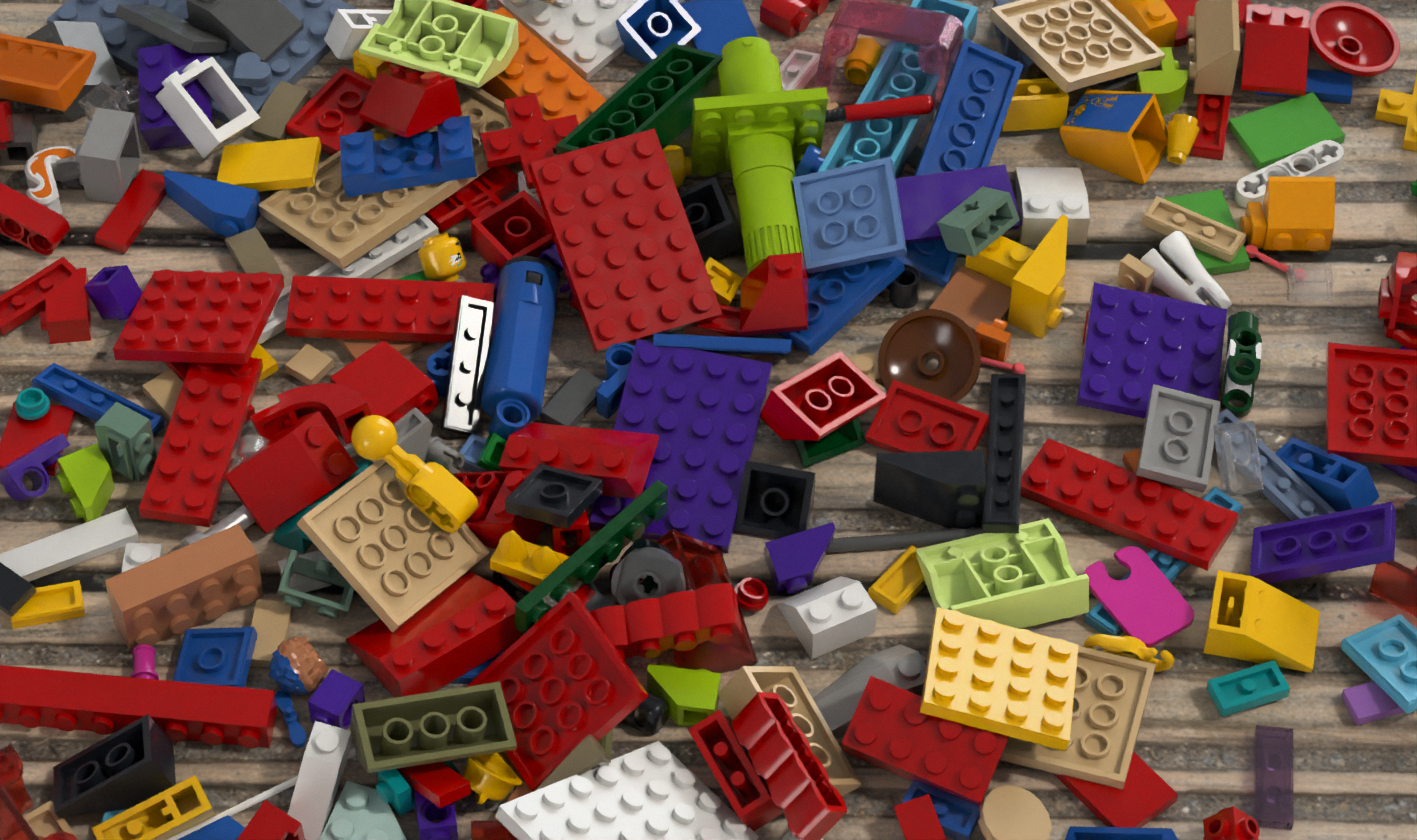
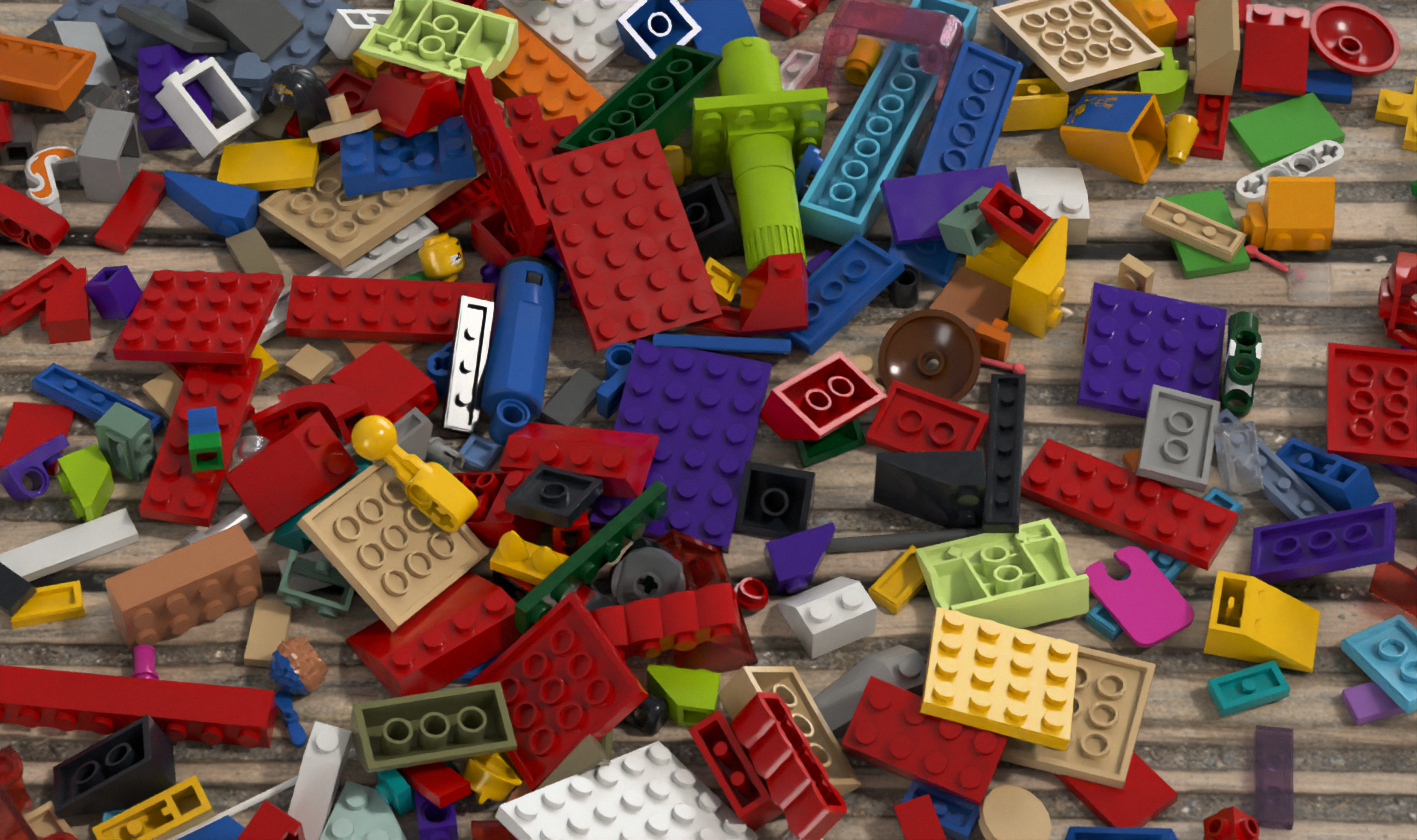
teal plate [15,388,50,420] -> none
white plate [121,543,163,573] -> none
blue tile [172,627,258,688] -> none
dark purple brick [308,669,365,730] -> none
green tile [476,433,507,471] -> none
medium blue plate [793,157,907,274] -> none
red piece [825,94,934,123] -> none
yellow piece [1083,634,1174,672] -> none
white piece [1140,231,1232,309] -> none
none -> leg [187,406,224,473]
none -> black hair [260,64,331,137]
none -> tan tile [308,93,381,143]
none -> red plate [460,66,551,258]
none -> red slope [978,180,1053,259]

